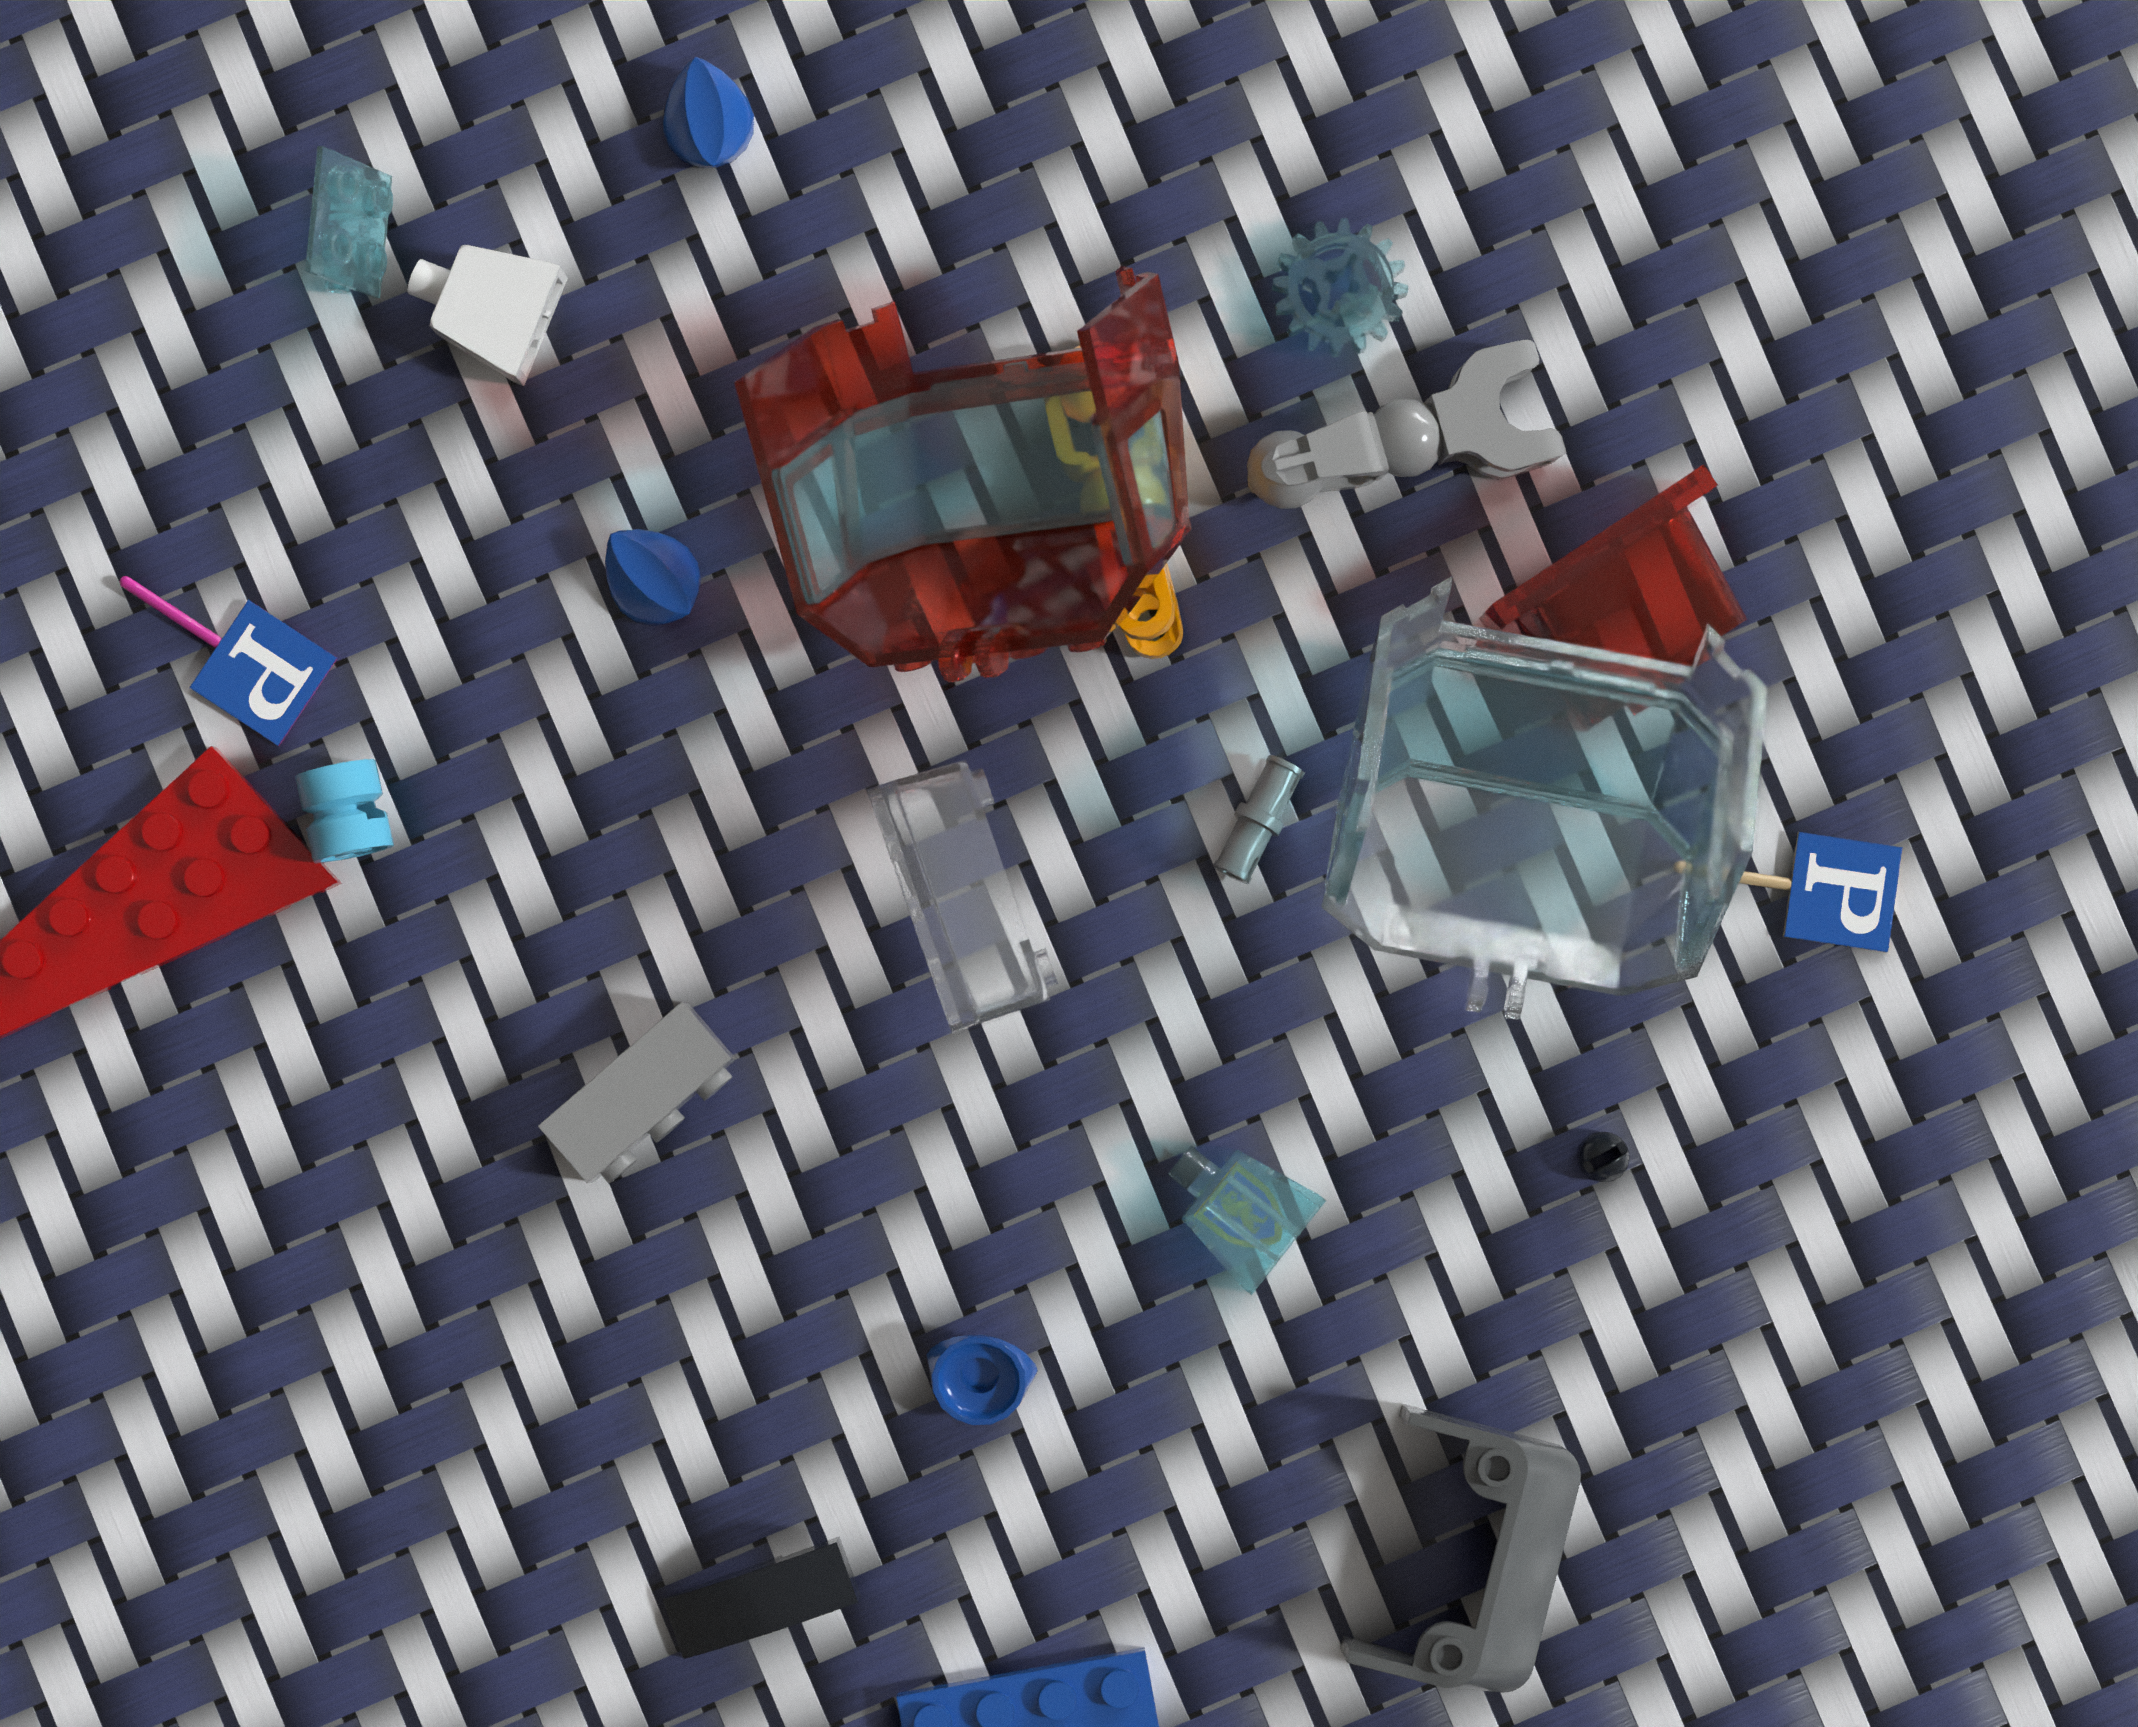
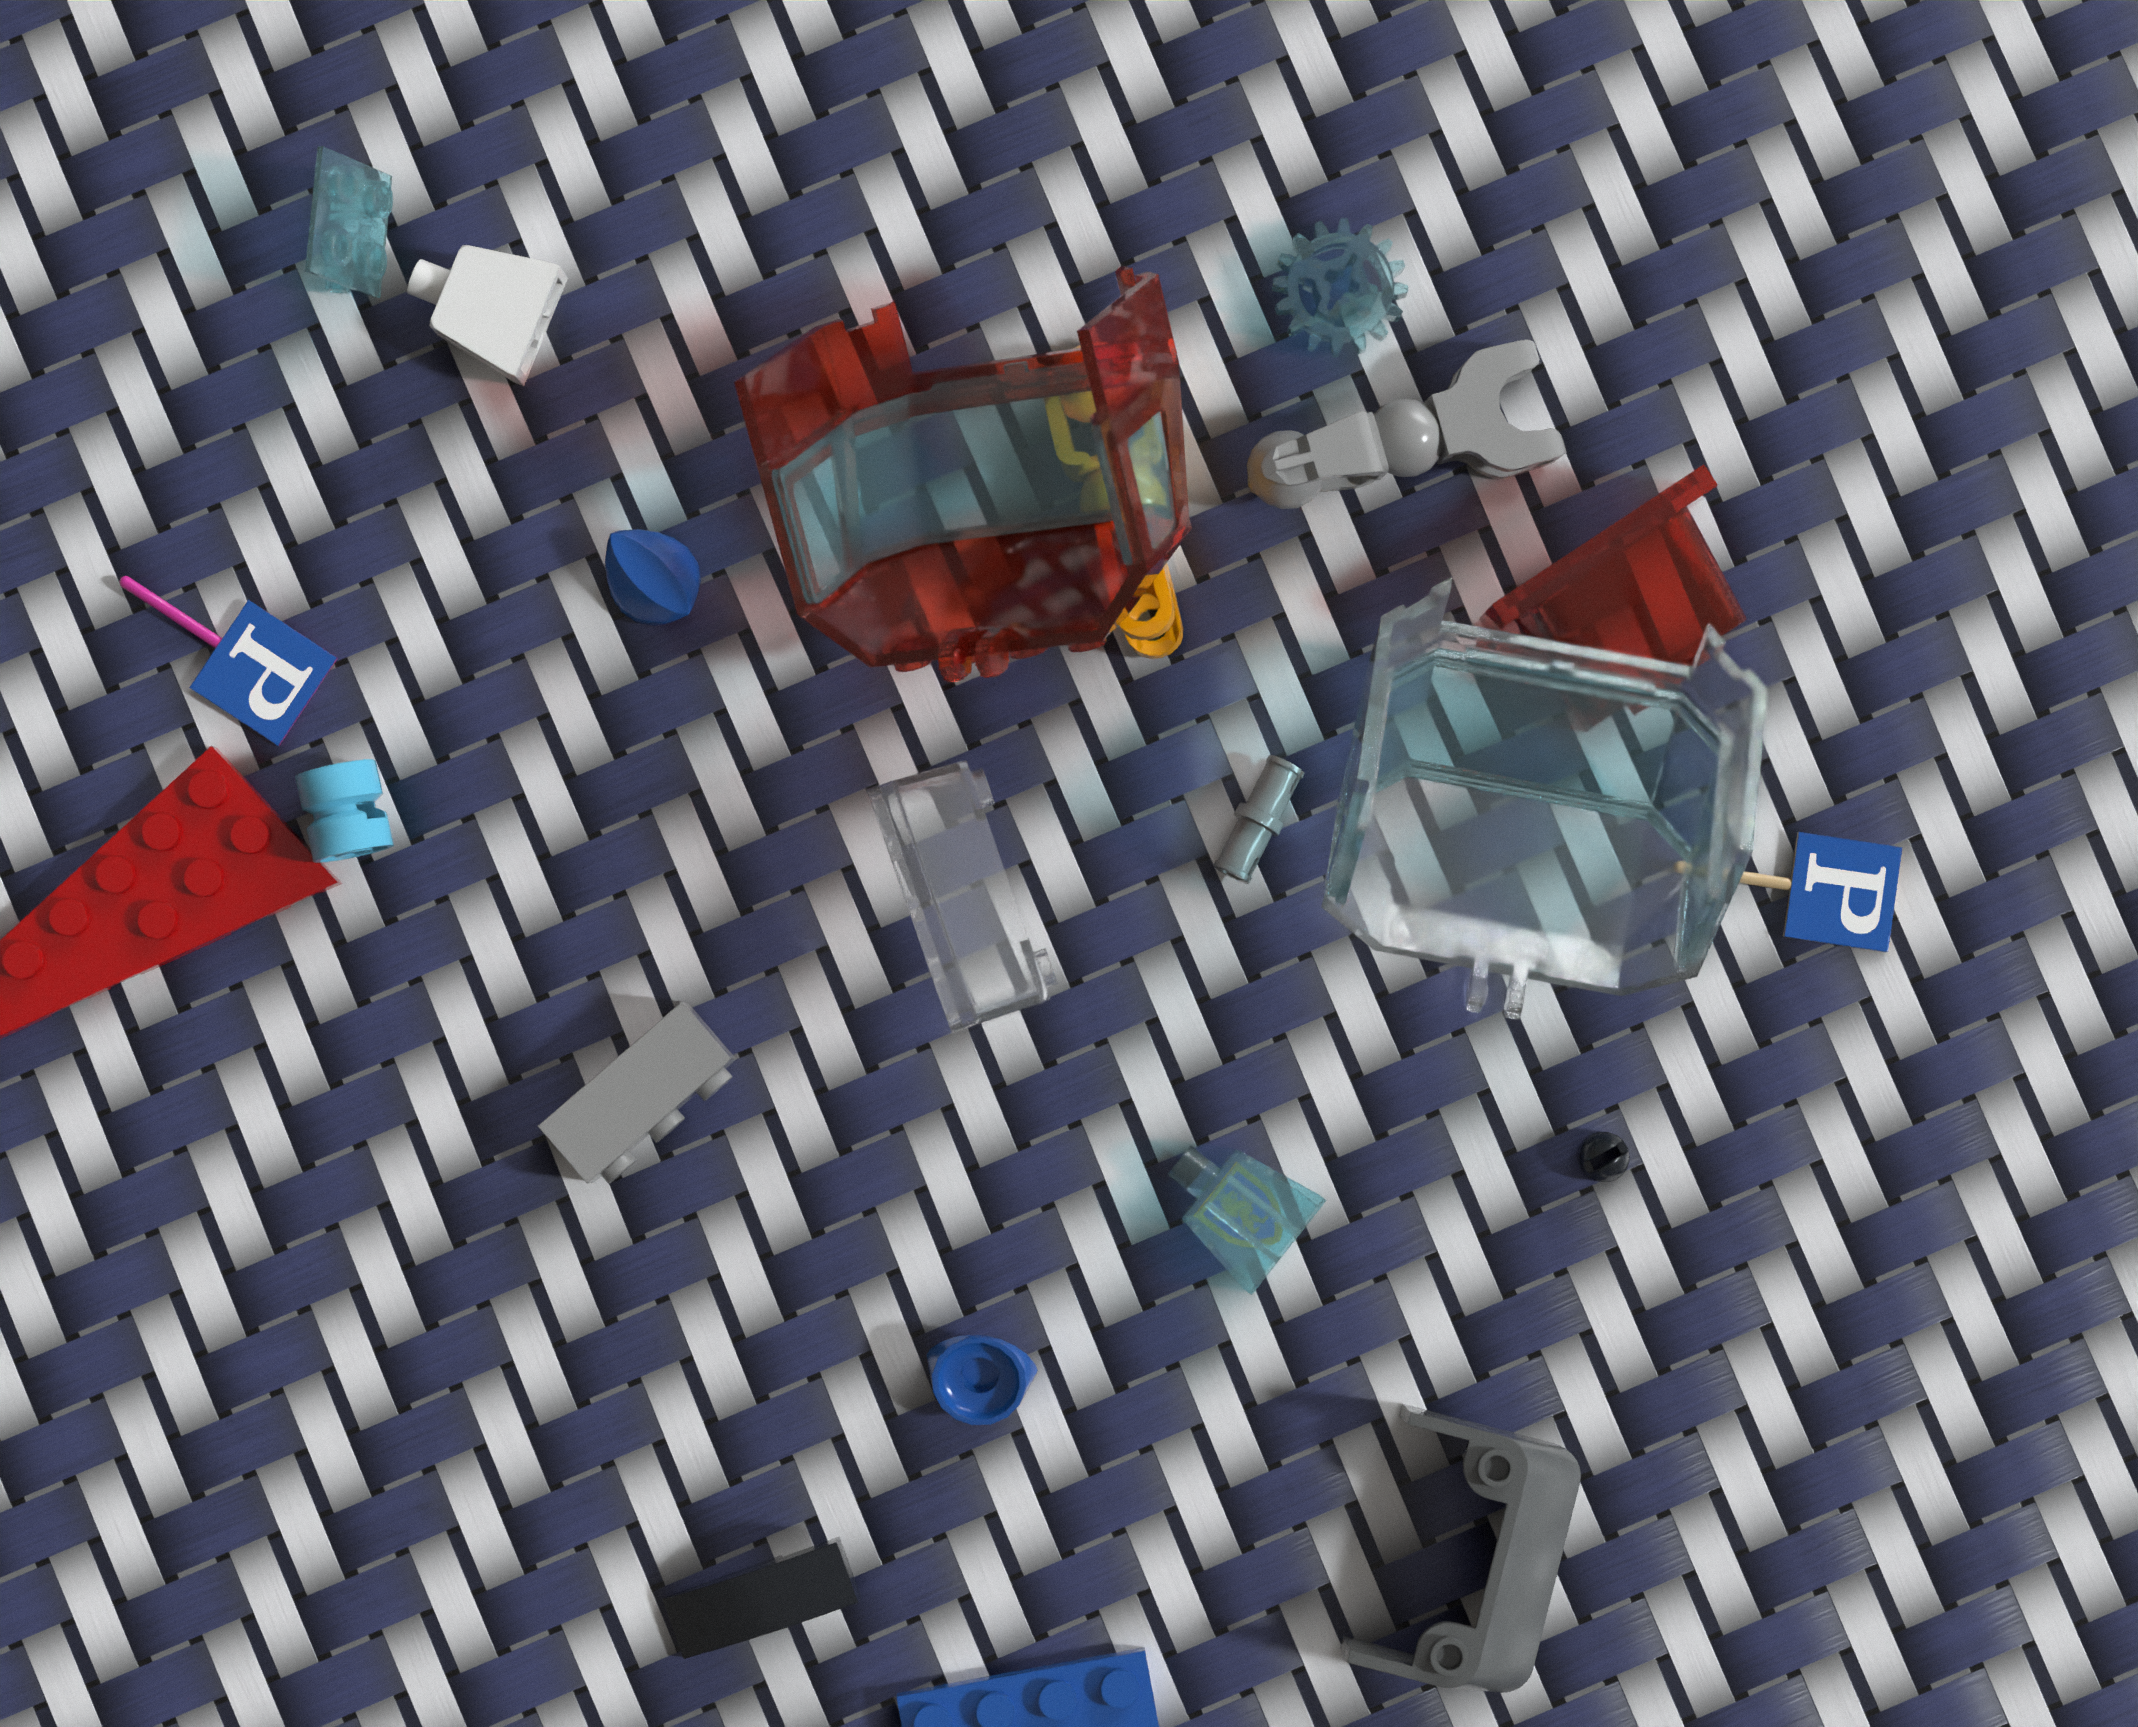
blue piece [663,57,754,168] -> none

